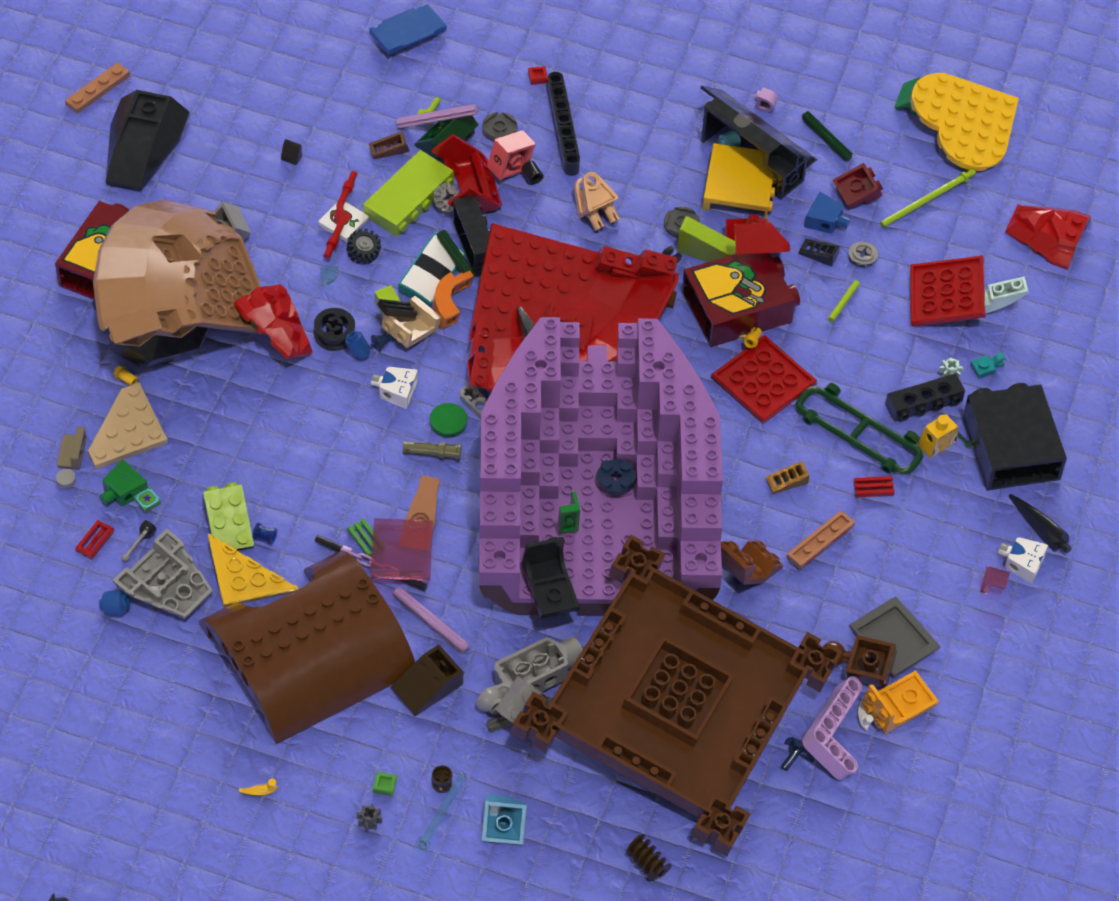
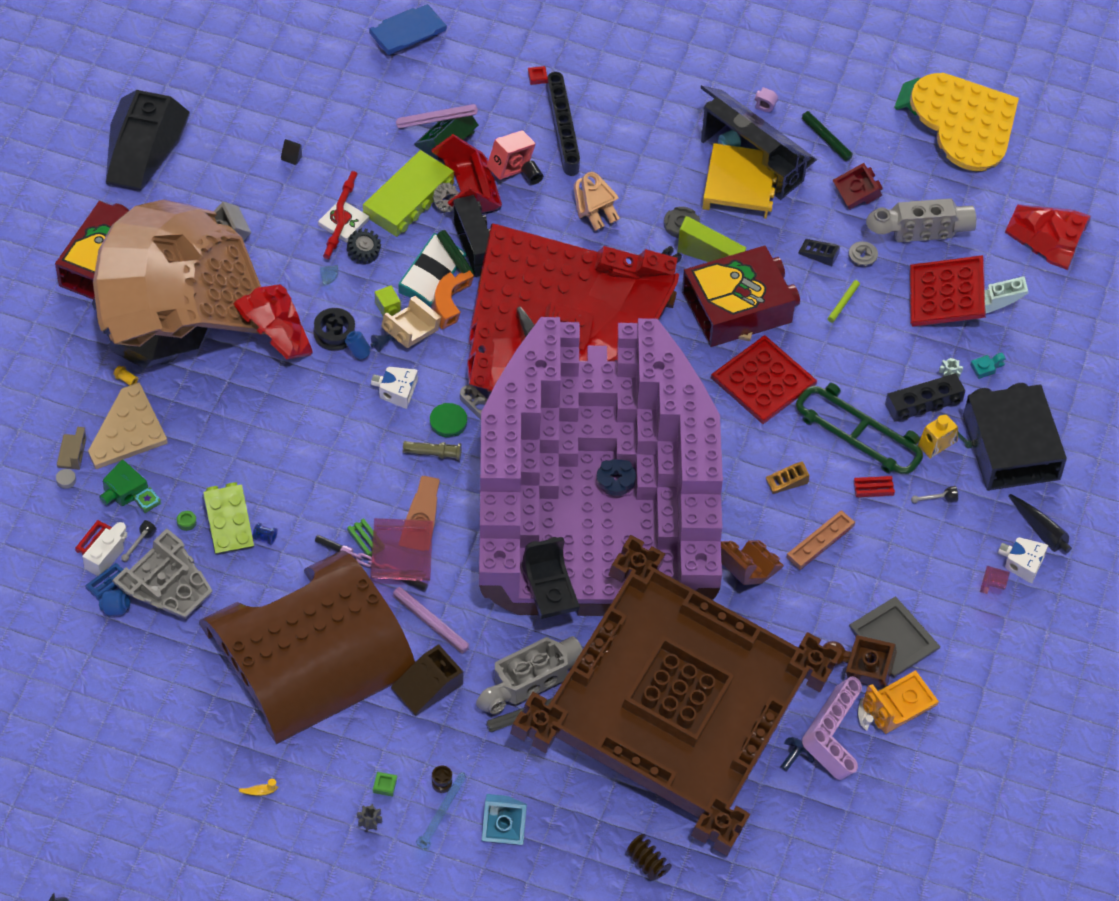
nougat plate [65,62,130,114] -> none
yellow tile [208,534,298,607] -> none
reddish brown slope [369,131,410,159] -> none
black tile [377,299,418,318] -> none
lime bar [418,97,441,126] -> none
dark grey tile [482,112,518,142] -> none
light grey slope [495,676,550,723] -> none
green panel [558,491,581,534] -> none
red windscreen [726,215,790,254] -> none
yellow pin [744,327,762,348] -> none
blue torso [804,192,851,234] -> none
lime bar [880,169,976,228] -> none
none -> white hinge [82,522,127,576]
none -> blue tile [85,563,124,601]
none -> bright green tile [177,511,197,531]
none -> light grey brick [866,198,976,242]
none -> hinge [911,486,958,503]

